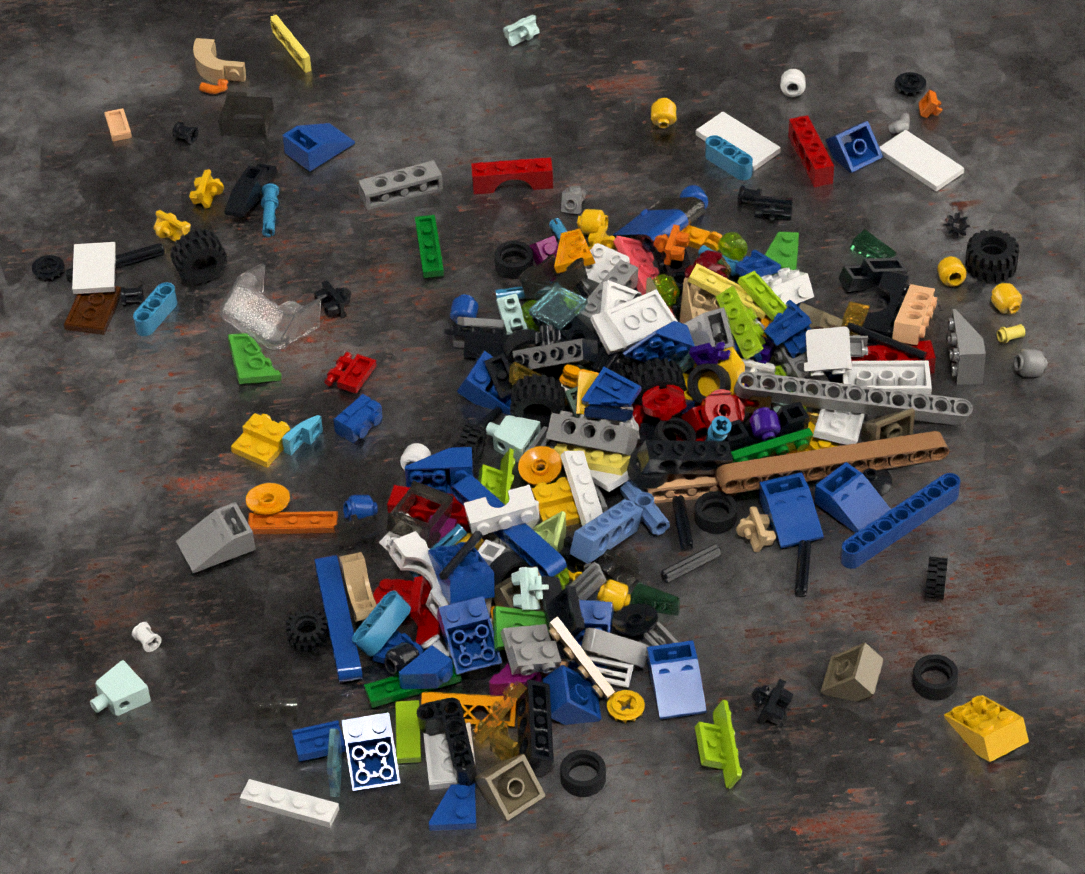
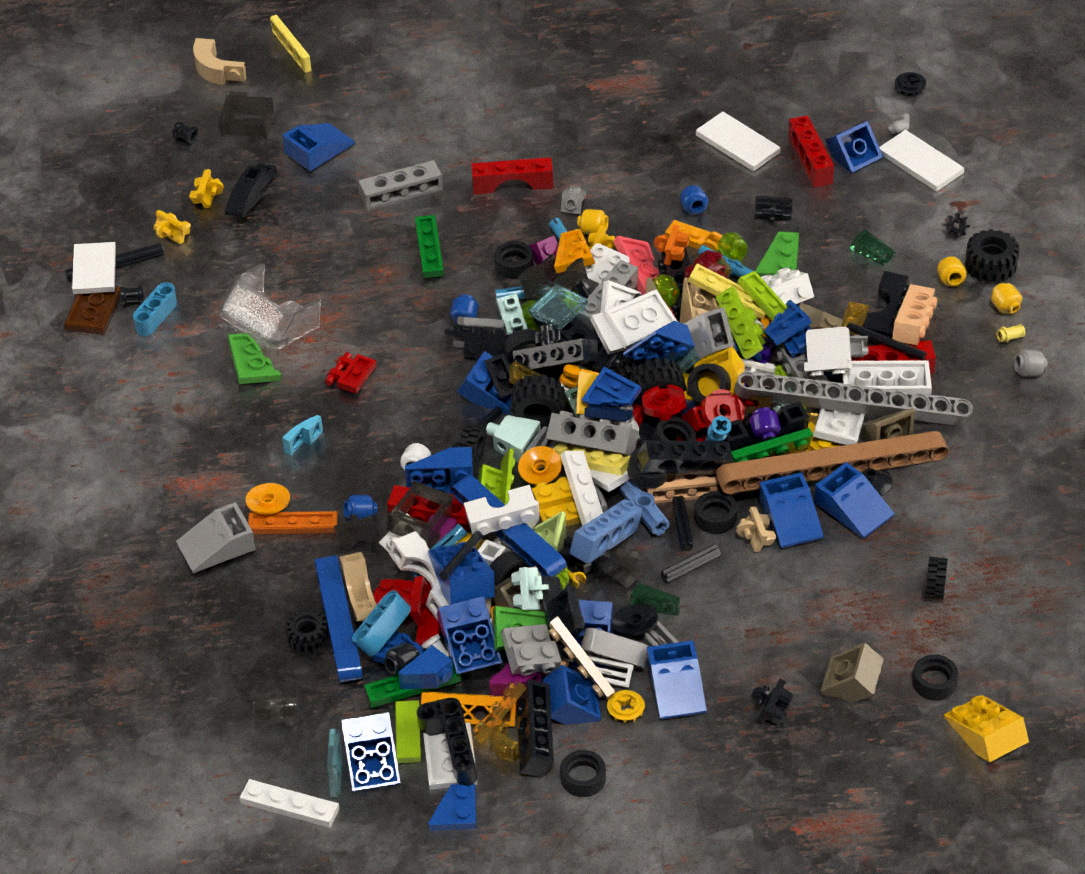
black gear [32,255,65,281] -> none
light aqua torso [90,660,151,716] -> none
light nougat tile [104,108,132,142] -> none
white bush [132,622,162,652] -> none
black tyre [170,229,228,285] -> none
orange arm [199,79,228,95] -> none
yellow plate [231,413,291,468] -> none
dark azure pin [261,183,279,237] -> none
blue plate [292,720,346,762] -> none
black hips [314,280,351,319] -> none
blue brick [333,394,383,443] -> none
dark tan slope [475,754,546,821] -> none
light aqua hips [503,15,540,46] -> none
light grey tile [569,562,606,600] -> none
yellow head [596,579,632,612] -> none
door [613,197,705,252] -> none
yellow head [651,98,676,128] -> none
dark purple plate [689,342,731,366] -> none
lime bracket [695,700,742,789] -> none
dark azure beam [705,135,753,180] -> none
blue wing [735,250,781,277] -> none
black bush [738,185,762,205] -> none
white head [780,69,806,98] -> none
black axle [795,540,811,597] -> none
black slope [838,257,908,292] -> none
blue beam [841,473,960,569] -> none
orange tile [919,90,943,118] -> none
light grey slope [946,309,986,385] -> none

